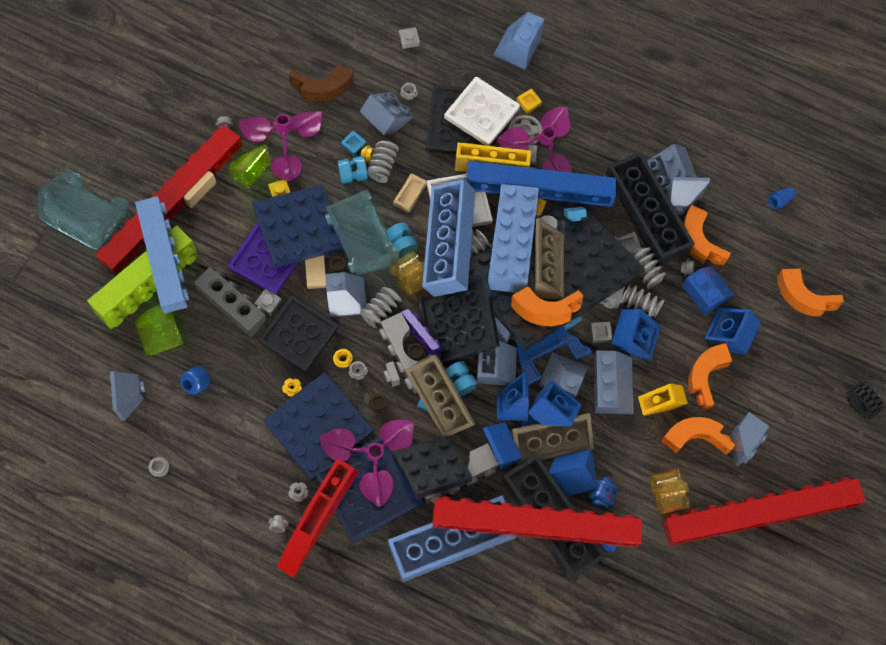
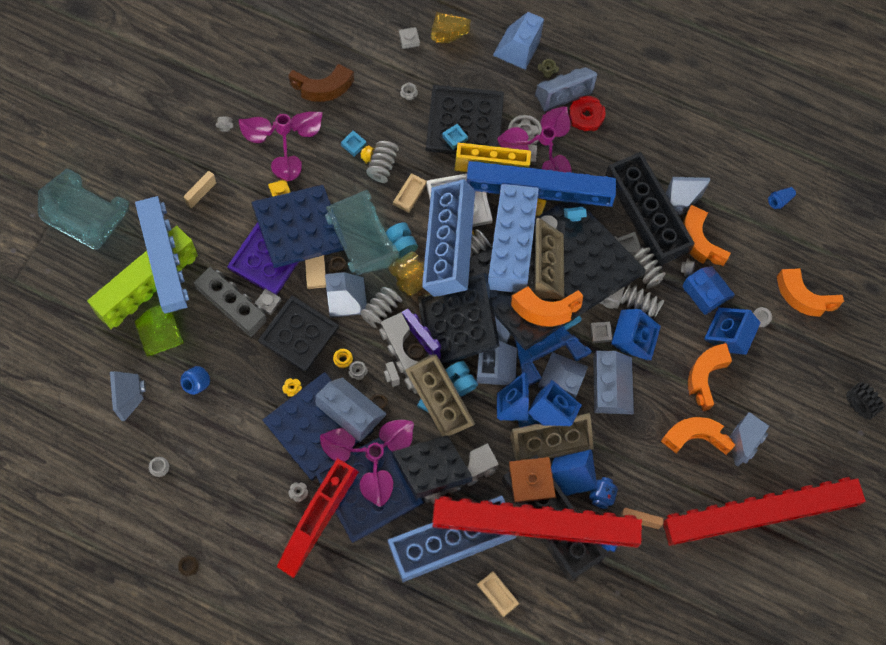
red brick [95,125,242,276] -> none
clear neon green slope [229,144,271,189] -> none
light grey plate [268,515,289,533] -> none
dark azure wheel [338,156,368,184] -> none
sand blue slope [360,92,414,135] -> none
white plate [444,77,520,146] -> none
blue slope [483,423,522,472] -> none
yellow plate [516,89,542,114] -> none
yellow slope [638,384,688,415] -> none
sand blue slope [647,144,697,192] -> none
clear yellow brick [650,468,690,514] -> none
none -> dark brown plate [178,555,199,577]
none -> sand blue slope [316,377,386,442]
none -> clear yellow slope [431,12,471,43]
none -> dark azure plate [442,124,468,149]
none -> tan tile [477,571,520,617]
none -> dark orange plate [509,457,555,503]
none -> sand blue slope [535,67,597,112]
none -> olive plate [538,59,559,78]
none -> red plate [569,96,606,131]
none -> medium nougat tile [620,508,664,529]
none -> light grey tile [753,307,772,327]

